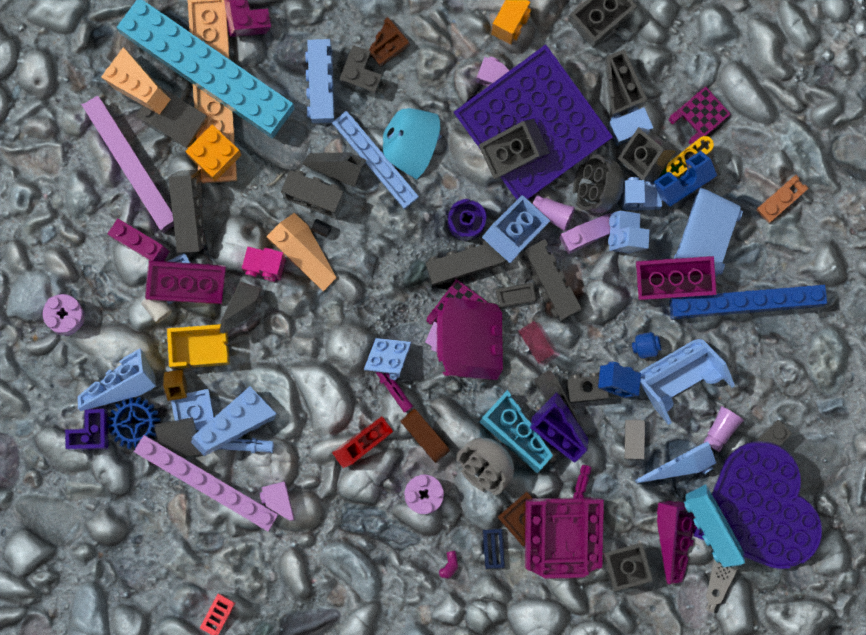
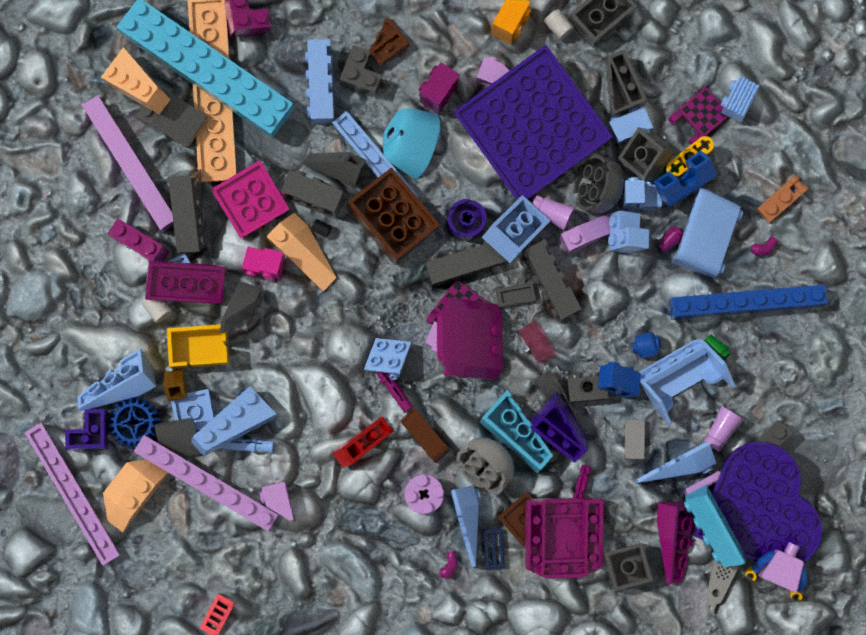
lavender brick [43,294,85,336] -> none
light orange brick [185,125,241,182] -> none
dark grey slope [479,119,550,179] -> none
magenta slope [636,256,716,300] -> none
none -> lavender plate [25,423,121,566]
none -> light nougat wedge [103,460,169,532]
none -> dark pink plate [211,160,289,239]
none -> reddish brown slope [346,167,440,265]
none -> magenta brick [419,62,460,115]
none -> light blue wedge [451,485,481,567]
none -> white piece [544,9,574,40]
none -> magenta cone [657,225,683,253]
none -> lavender tile [684,471,720,495]
none -> green cone [704,334,731,361]
none -> light blue brick [720,76,760,123]
none -> lavender torso [745,542,808,600]
none -> magenta arm [750,236,779,257]

